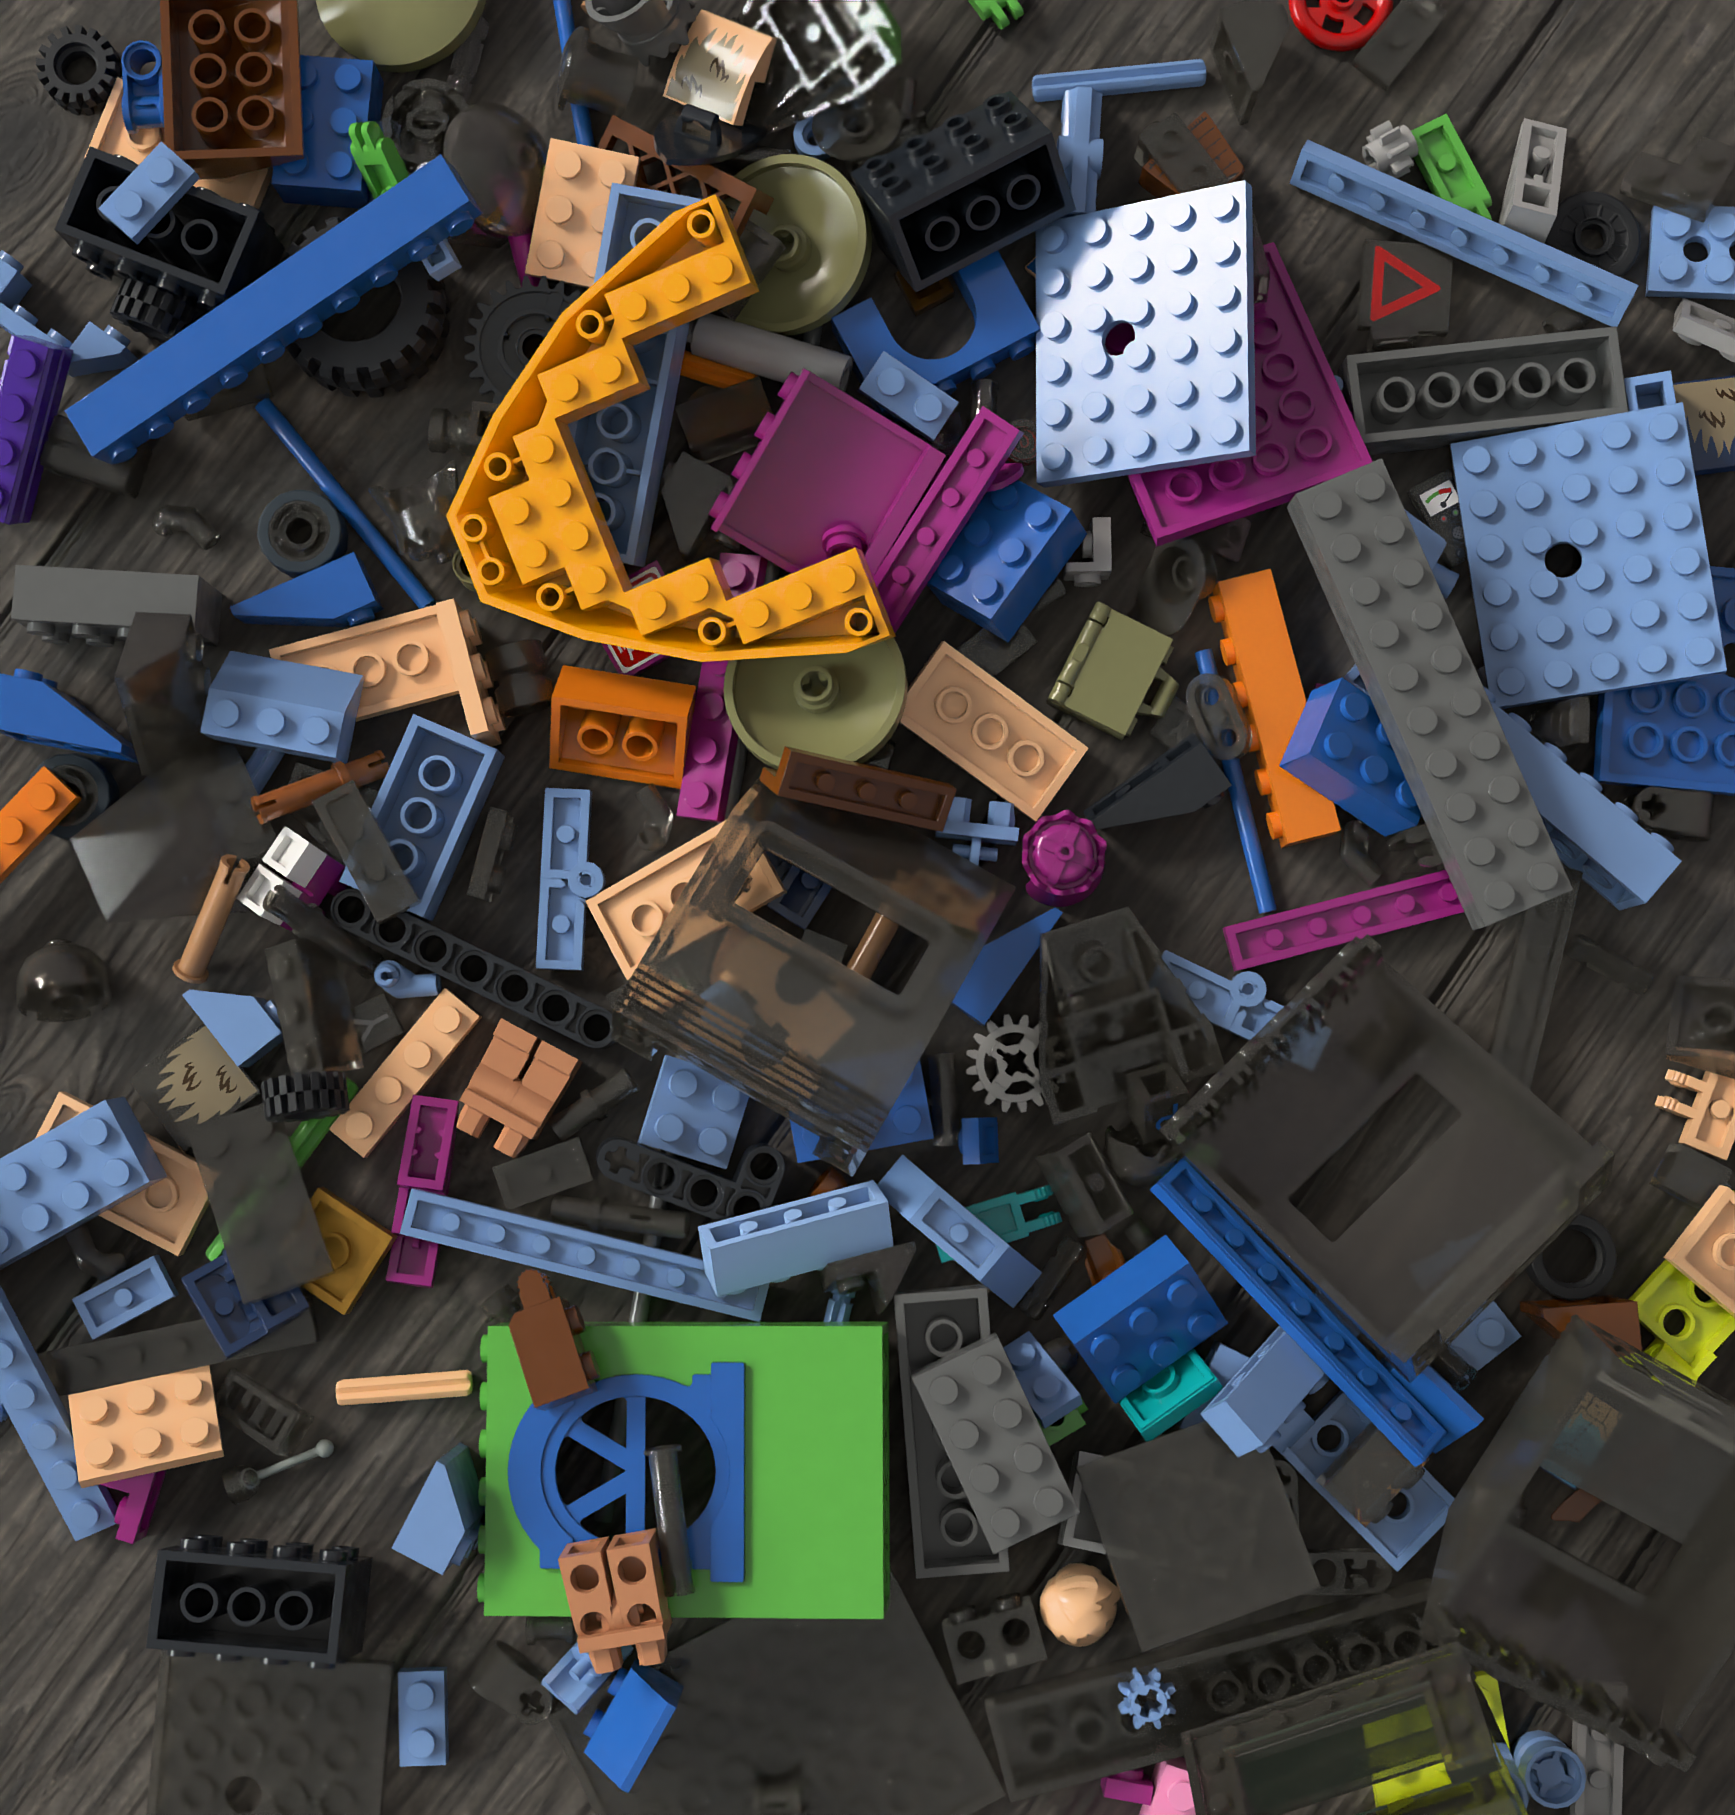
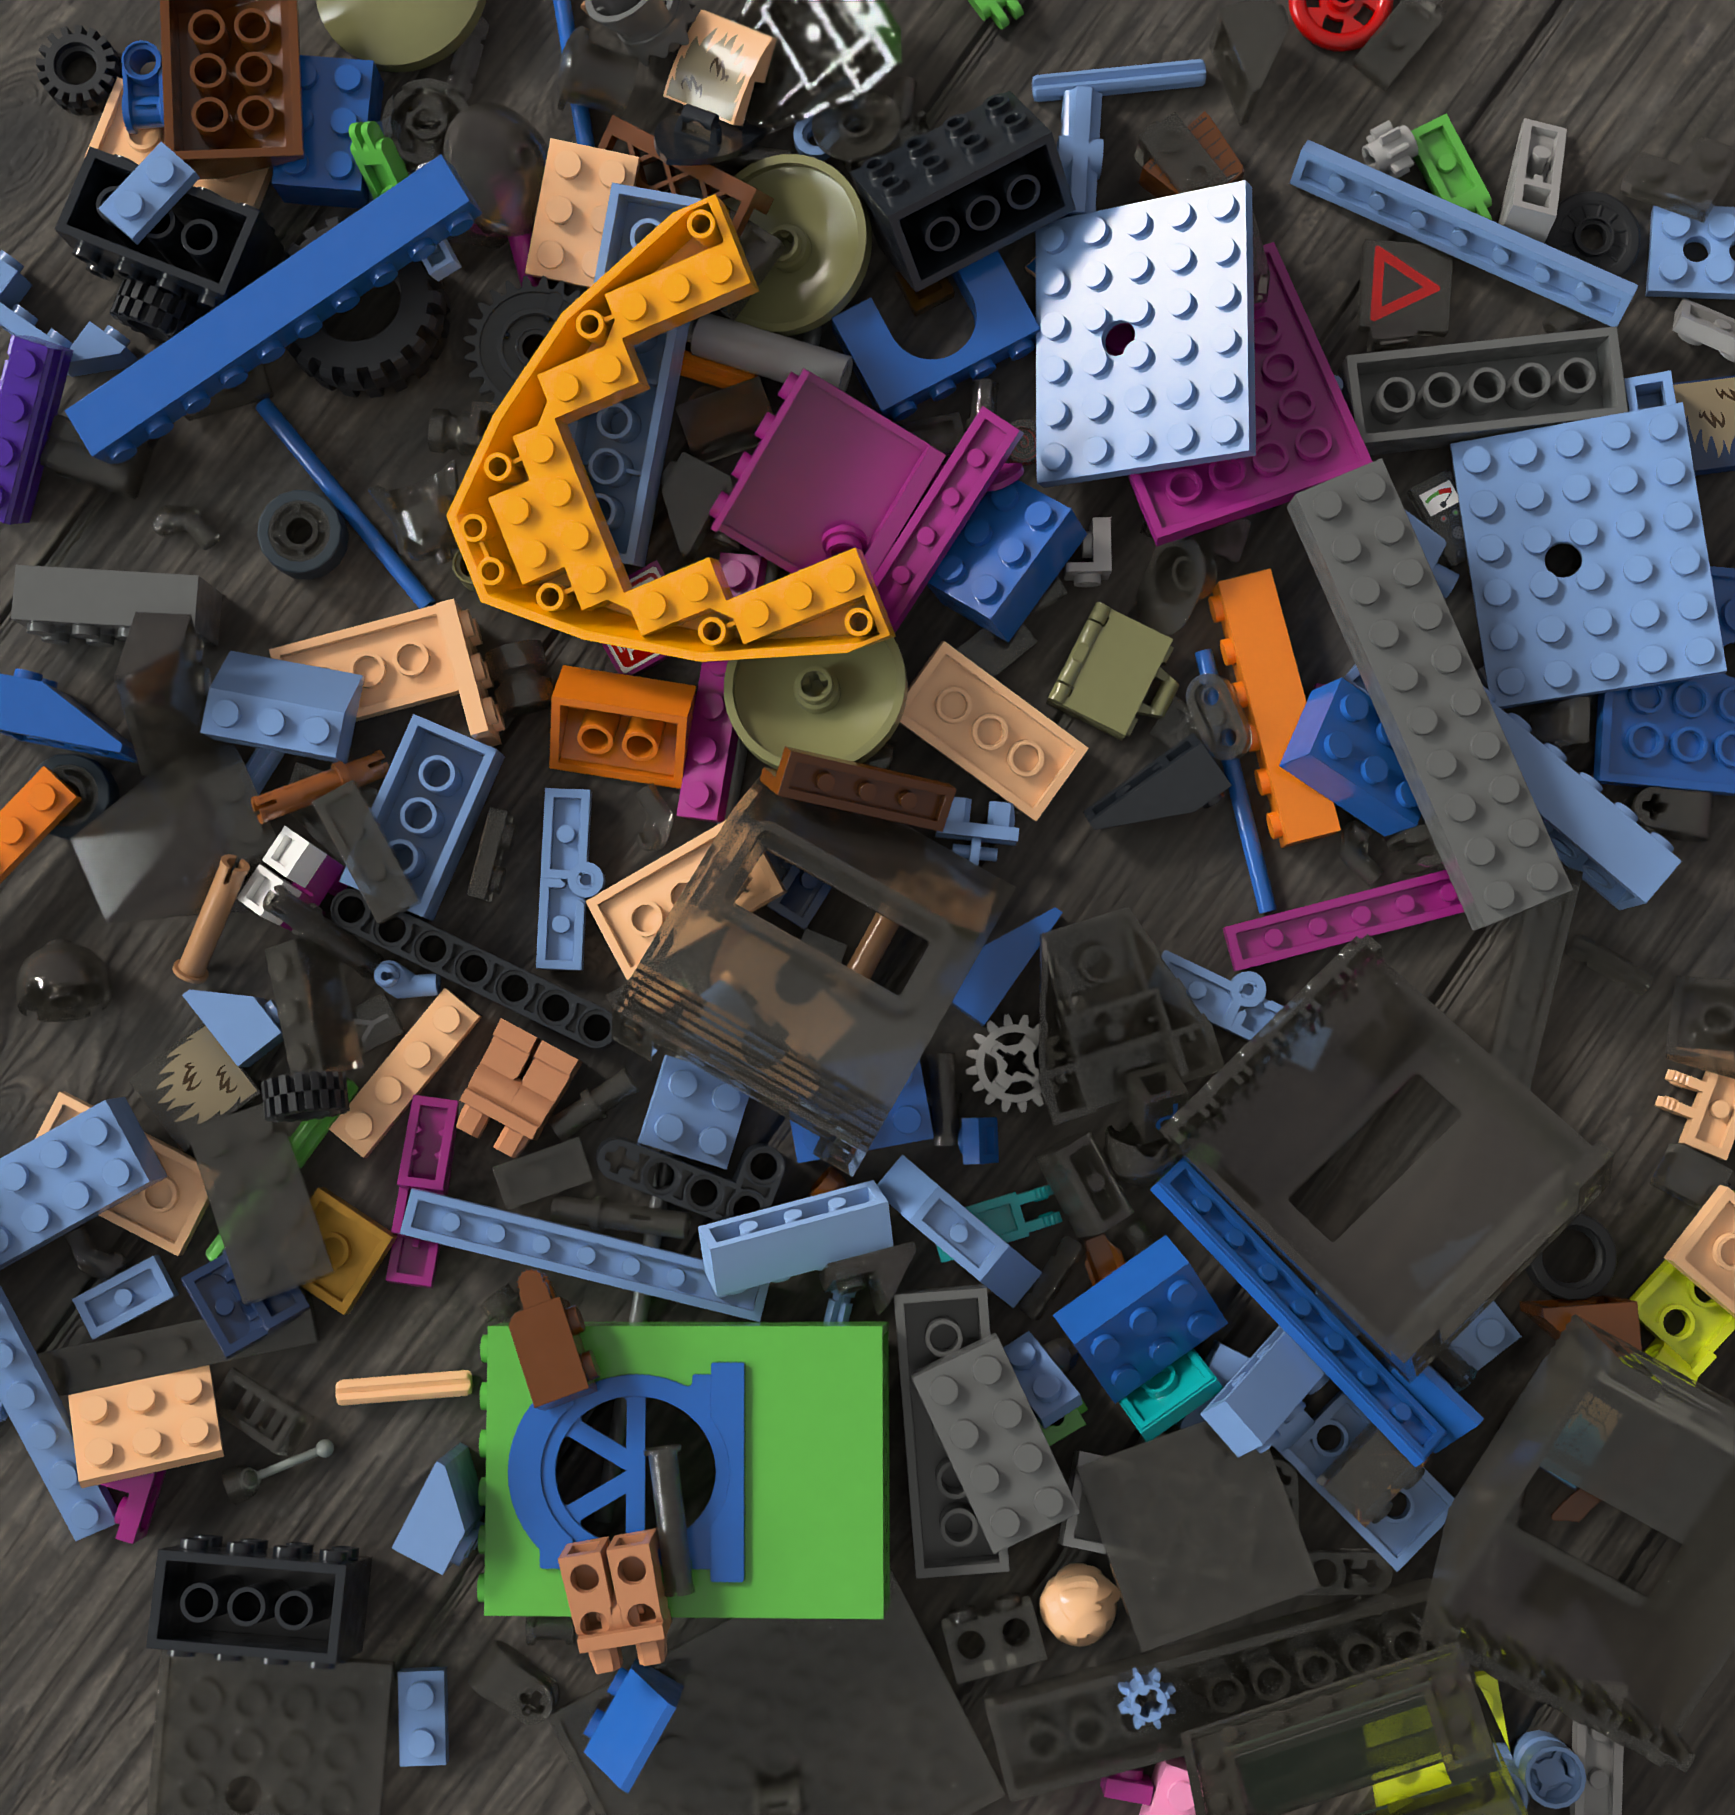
blue slope [230,552,384,628] -> none
medium blue hips [541,1642,633,1715] -> none
medium blue plate [857,351,959,442] -> none
magenta hat [1022,810,1107,907] -> none

